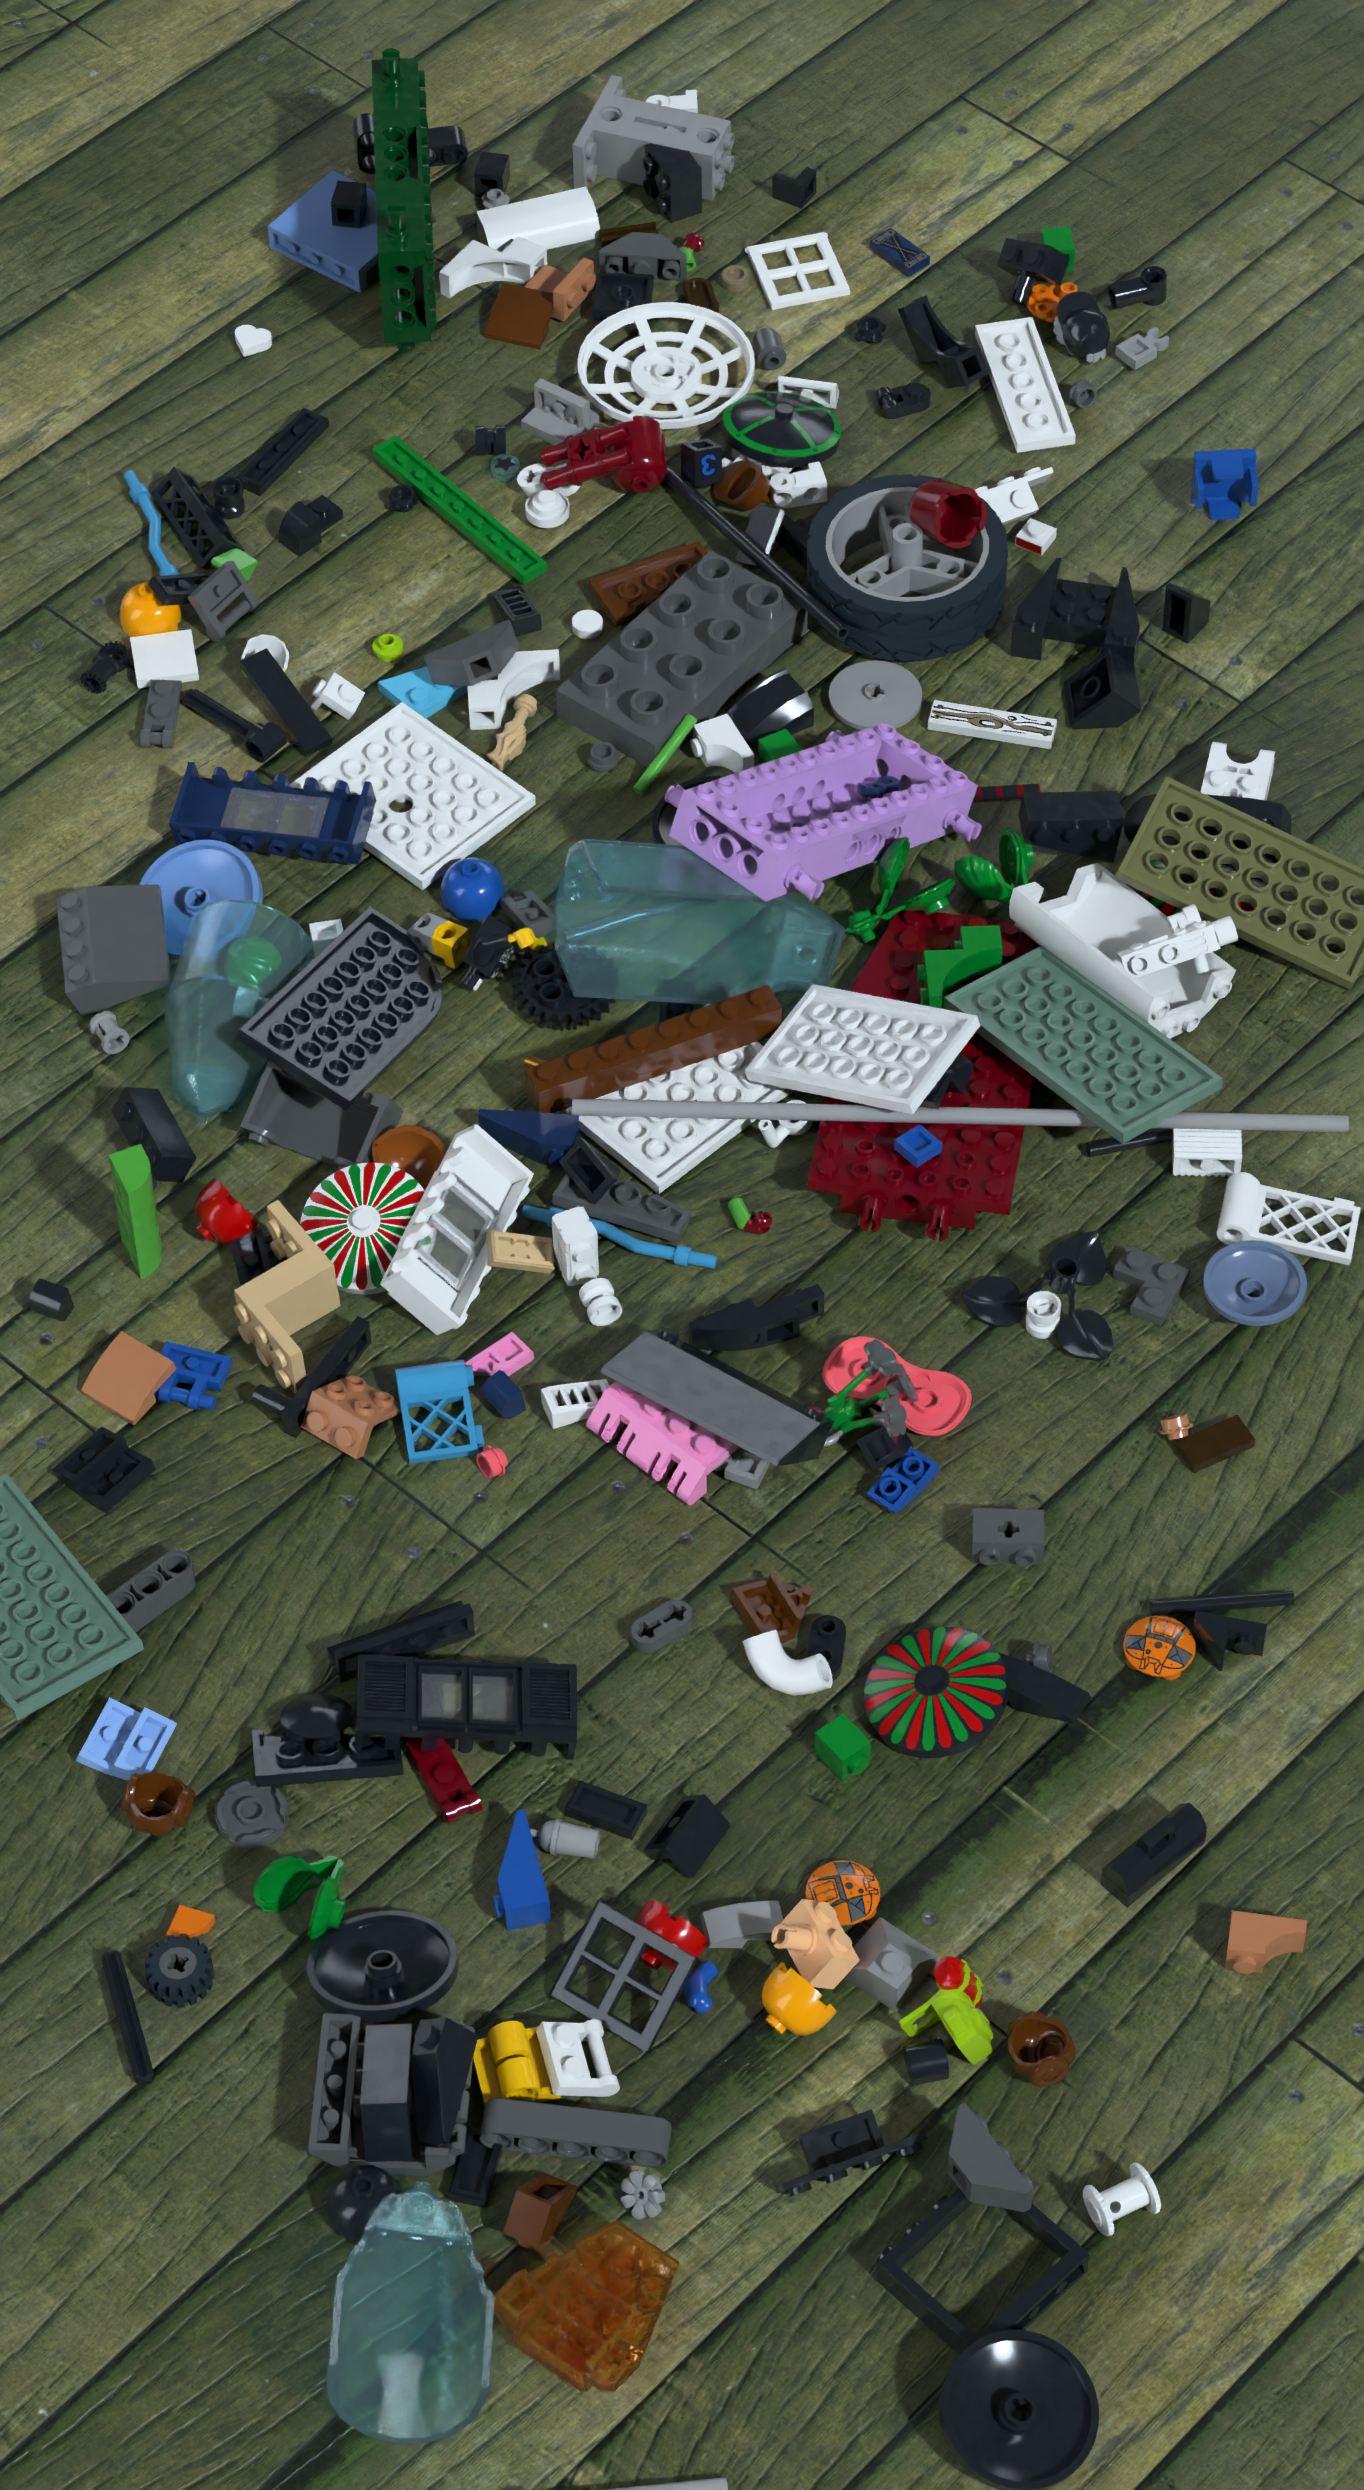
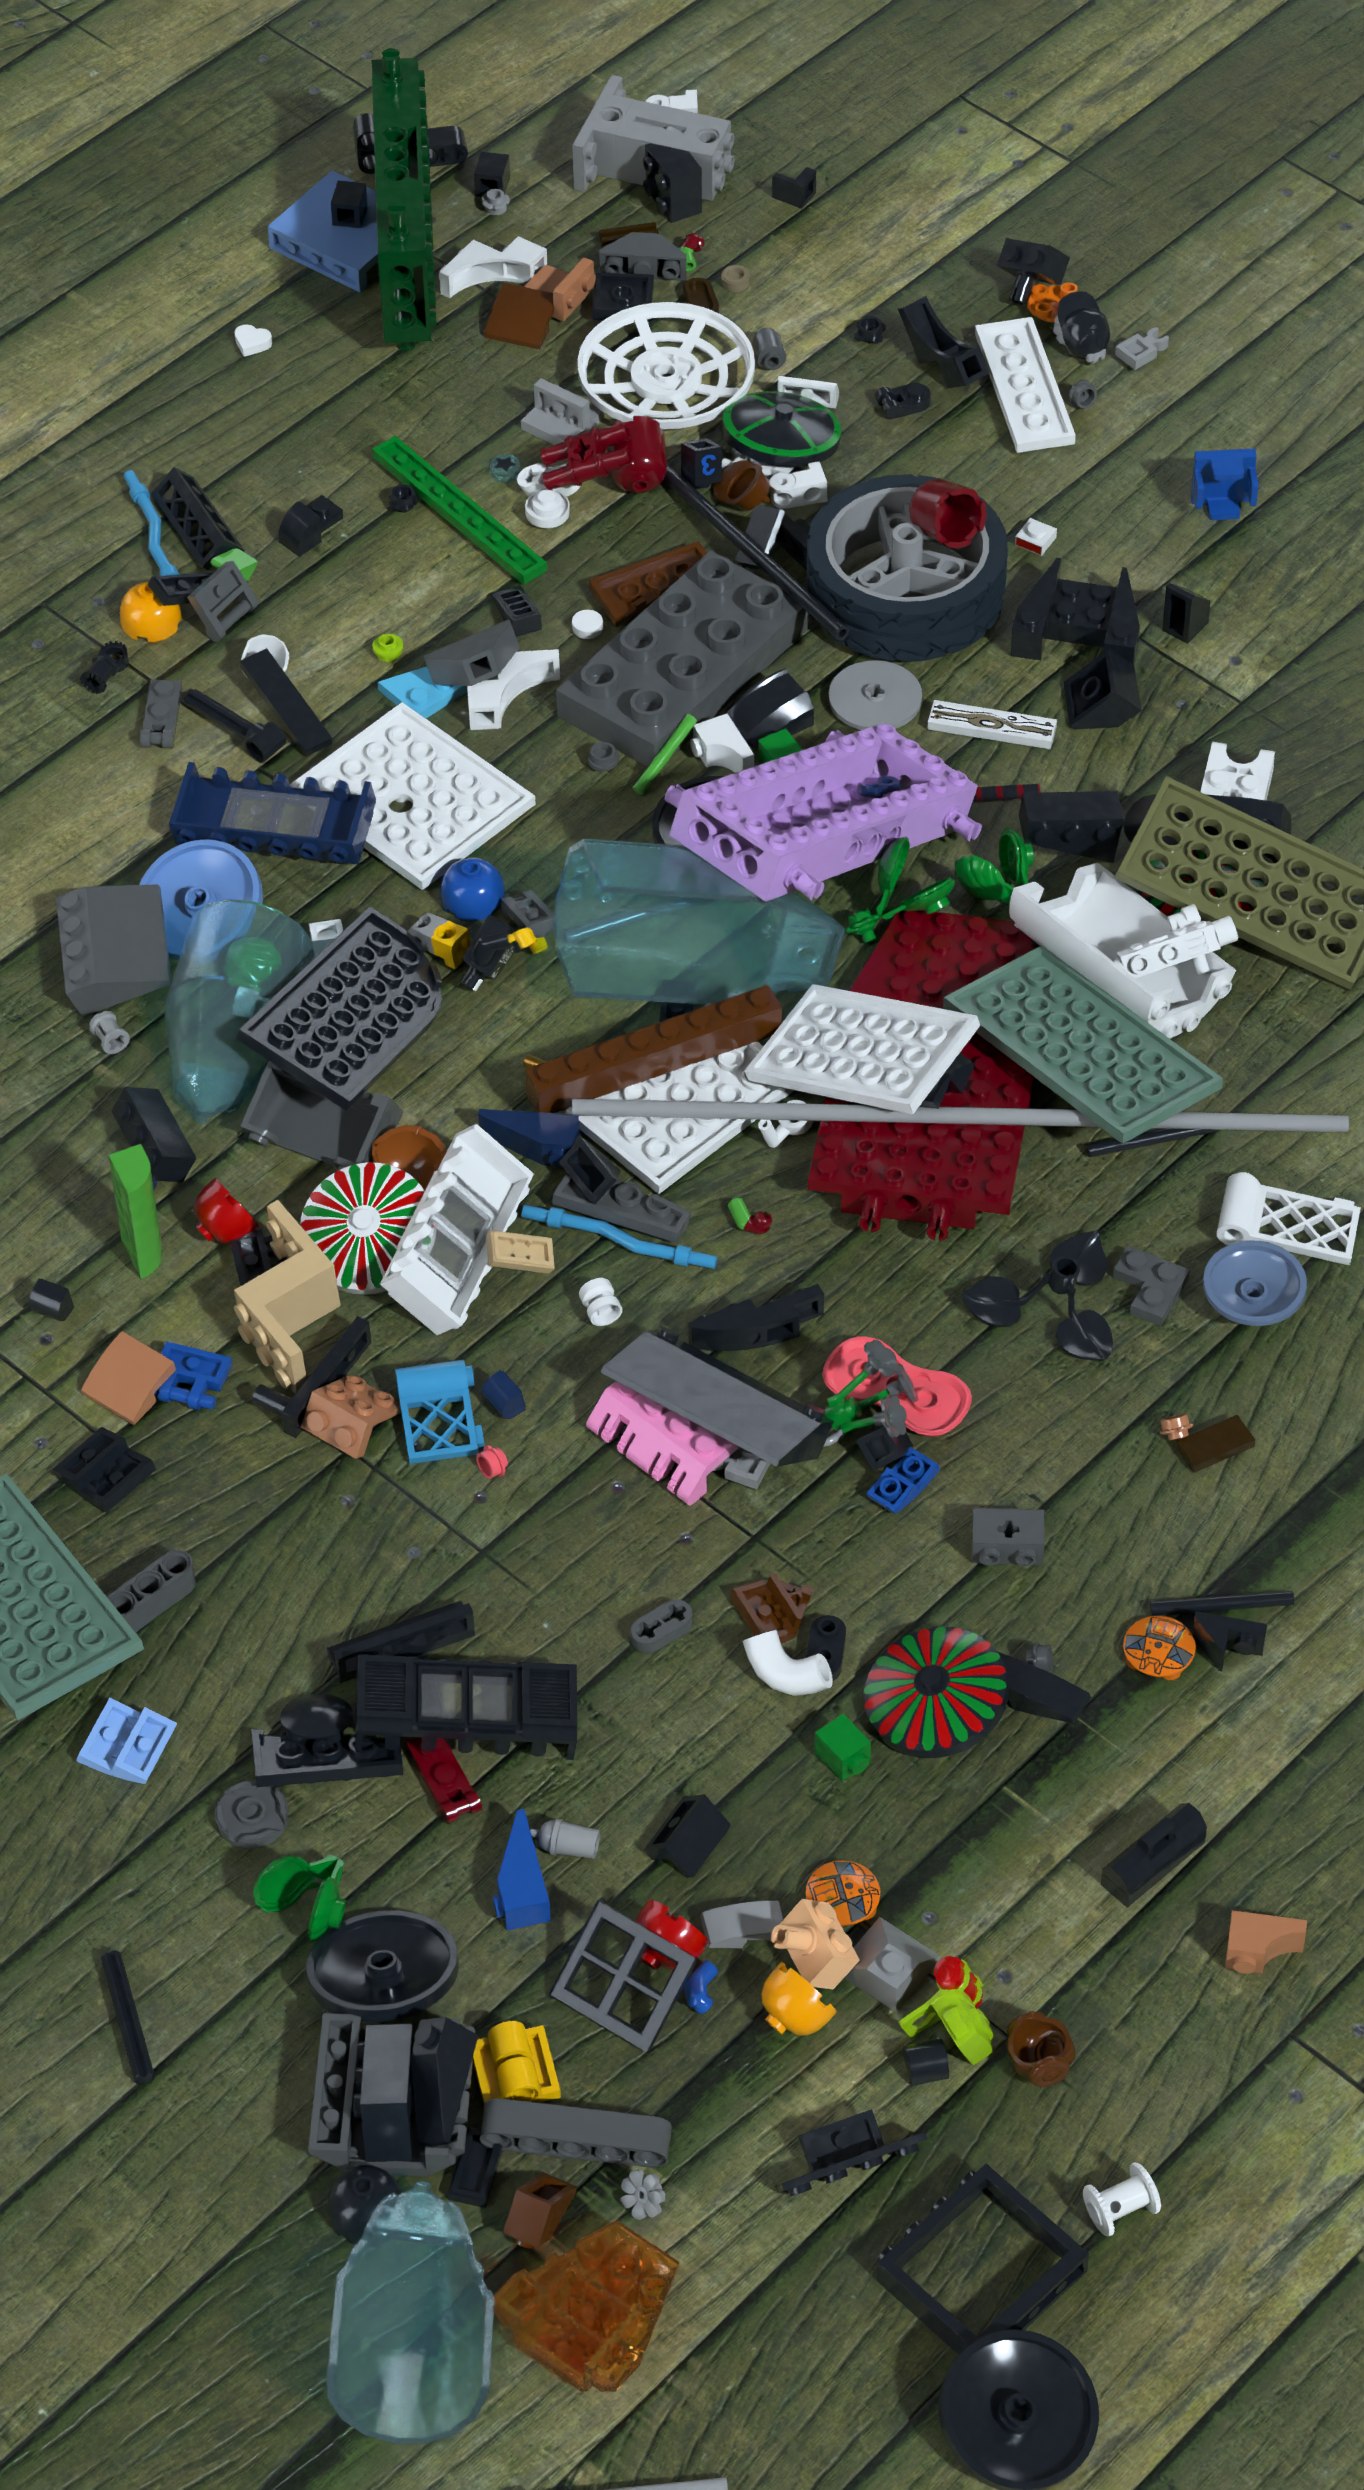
reddish brown hair [121,1772,196,1836] -> none
white tile [130,629,199,688] -> none
black wheel [145,1934,214,2008] -> none
orange tile [166,1905,216,1941] -> none
black wheel [213,477,245,519] -> none
black tile [236,408,329,497] -> none
white bracket [310,672,365,720] -> none
bright pink tile [465,1332,534,1376] -> none
black wheel [475,425,506,456] -> none
white brick [476,186,600,252] -> none
tan piece [485,694,537,771] -> none
black gear [512,941,618,1031] -> none
white plate [536,2019,620,2097] -> none
white slope [541,1379,609,1429] -> none
white brick [552,1206,599,1286] -> none
black tile [565,1780,647,1840] -> none
white window [744,232,850,310] -> none
tile [869,228,930,277] -> none
blue plate [894,1124,942,1168] -> none
green arch [917,925,1002,1009] -> none
dark grey slope [948,2102,1034,2212] -> none
white bracket [975,467,1054,525] -> none
white wheel [1026,1291,1061,1339] -> none
green brick [1041,226,1075,272] -> none
black piece [1108,266,1167,310] -> none
white brick [1172,1129,1242,1177] -> none

